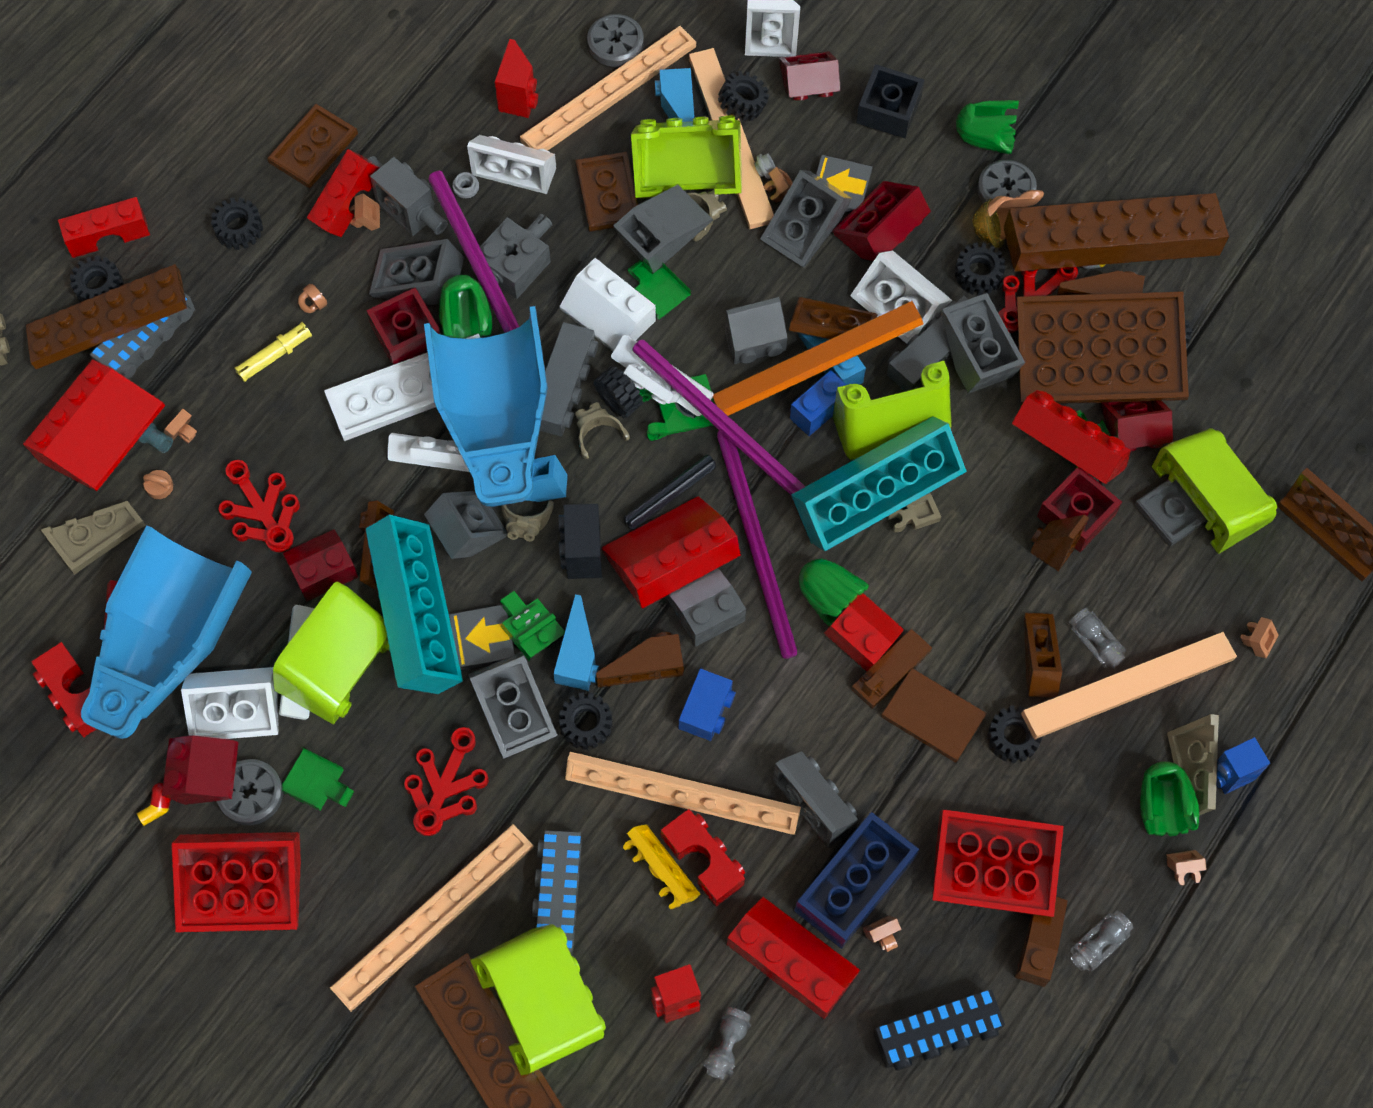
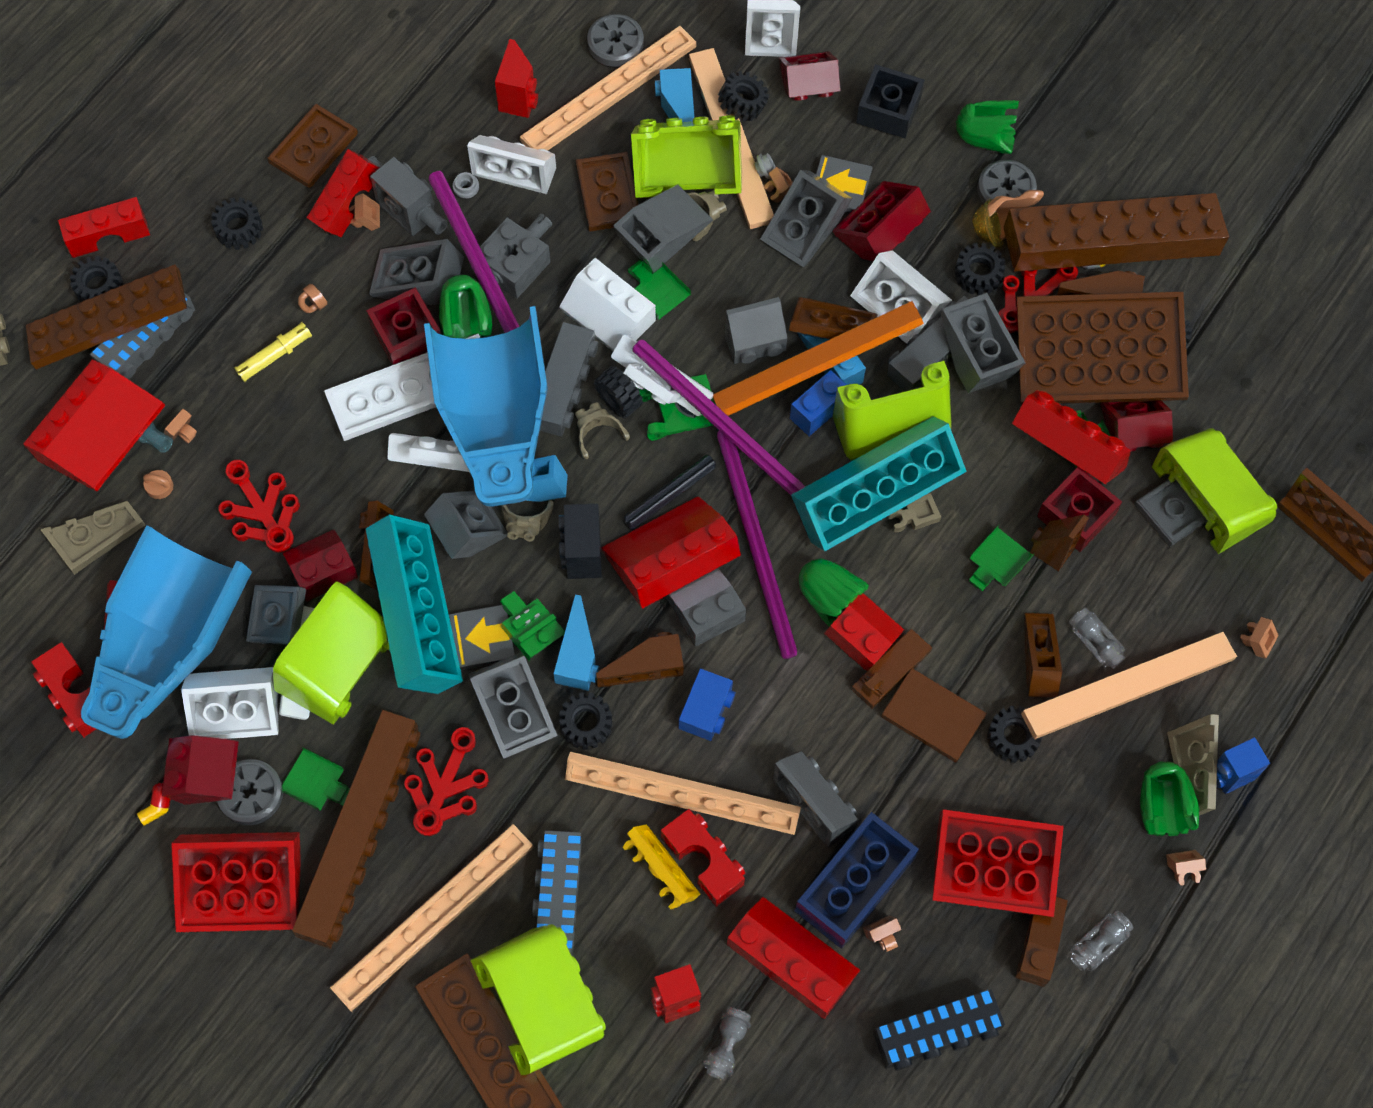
none -> dark grey tile [246,585,306,645]
none -> reddish brown brick [292,710,420,949]
none -> green piece [969,525,1035,591]

